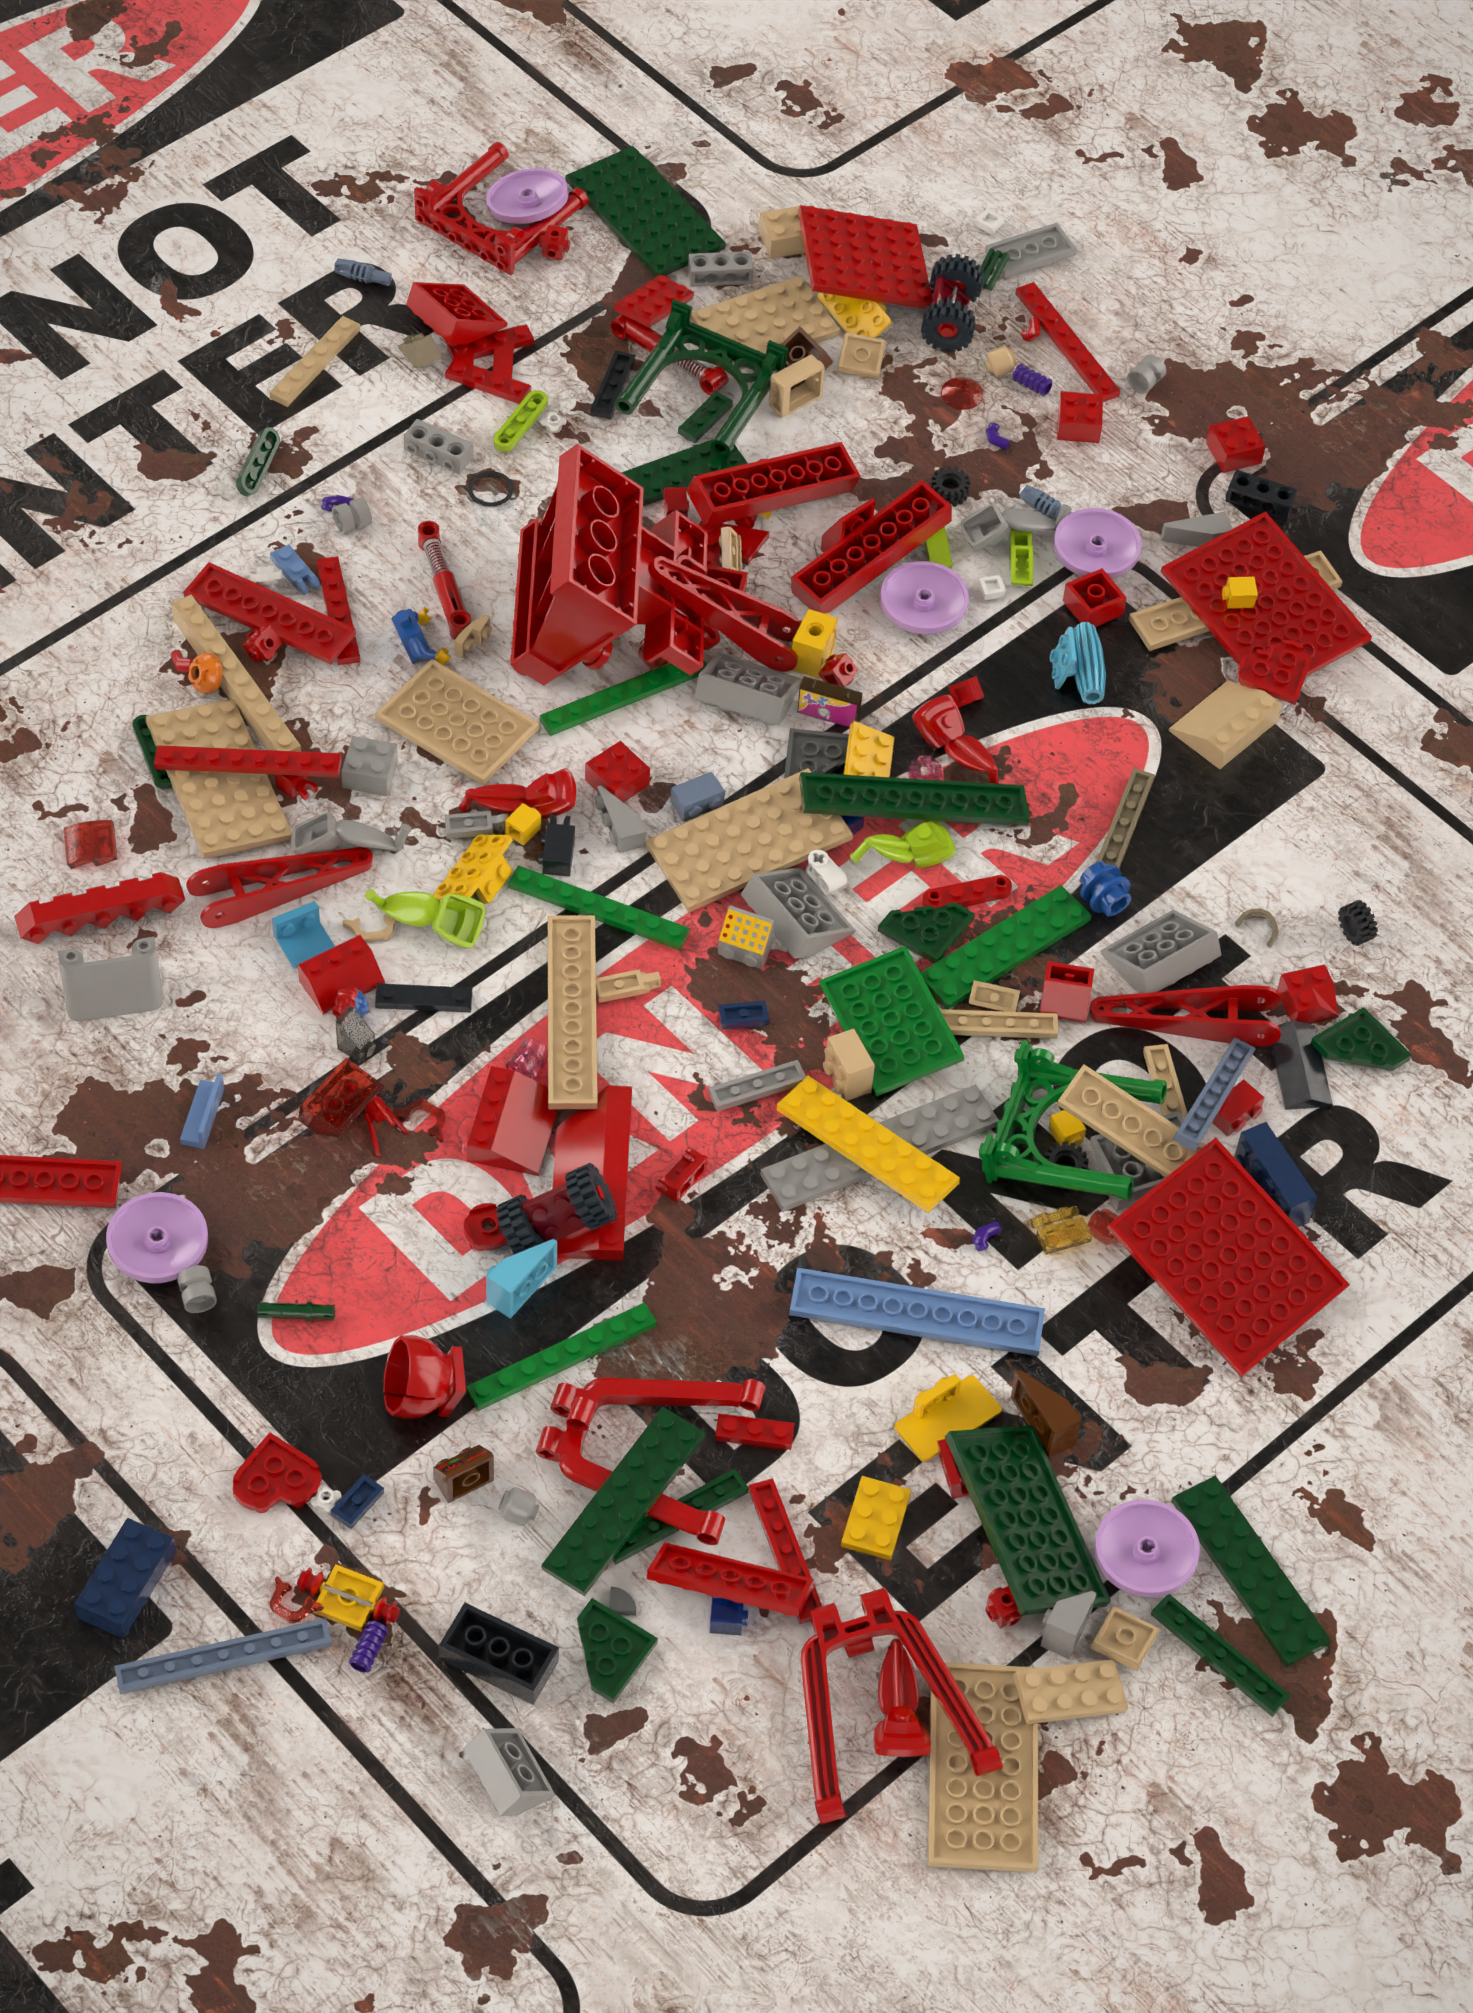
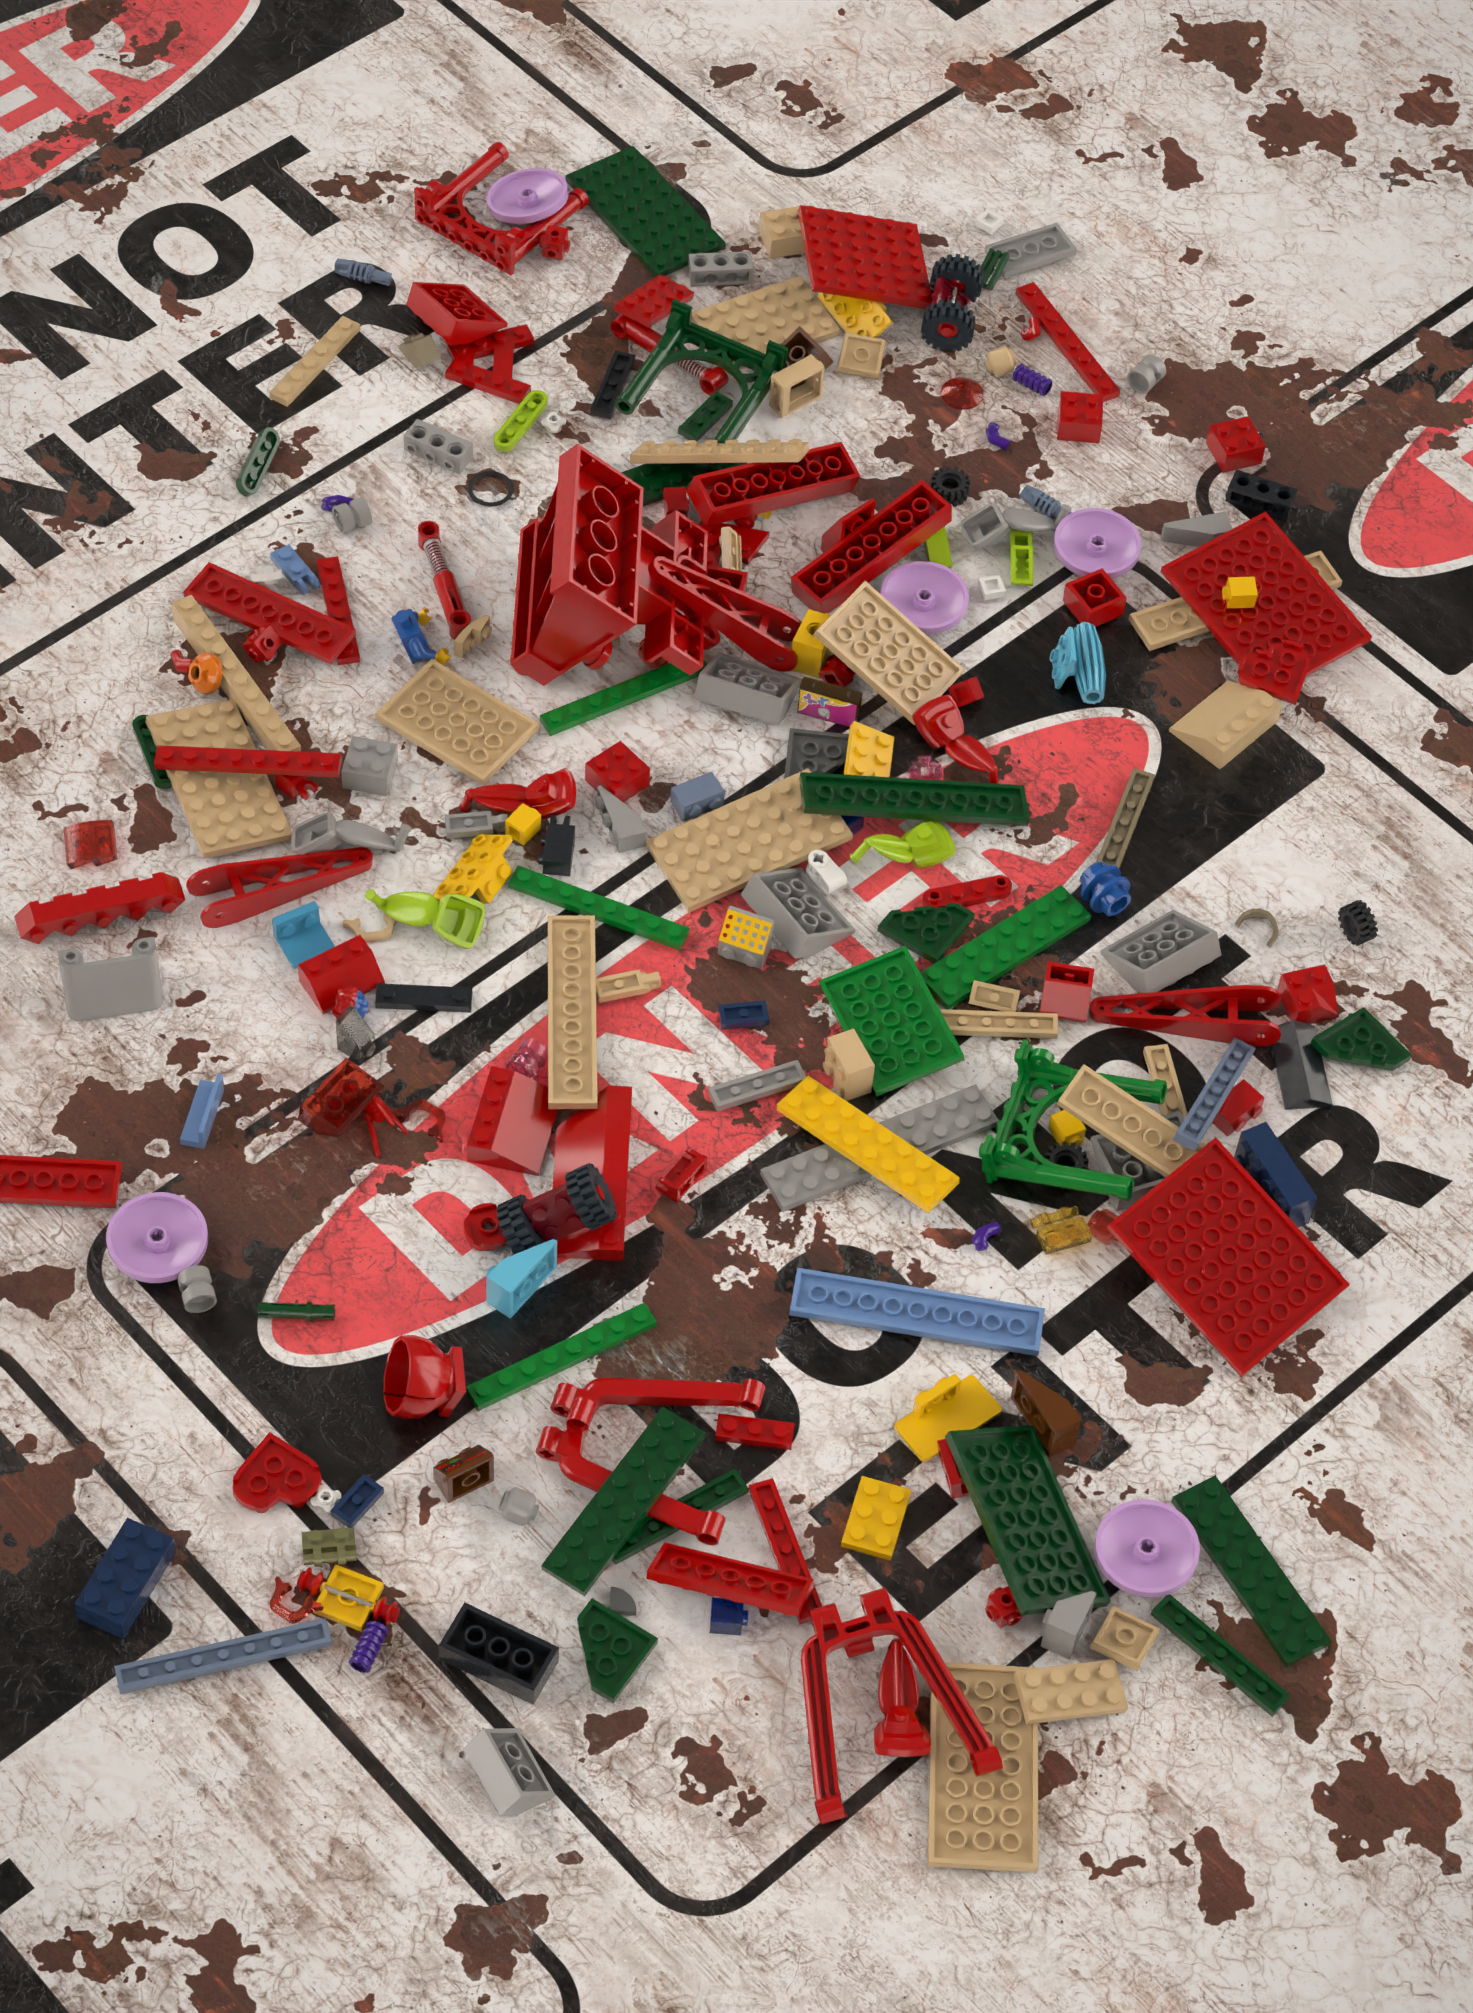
none -> olive plate [301,1527,357,1567]
none -> tan plate [630,439,809,464]
none -> tan plate [813,581,965,725]

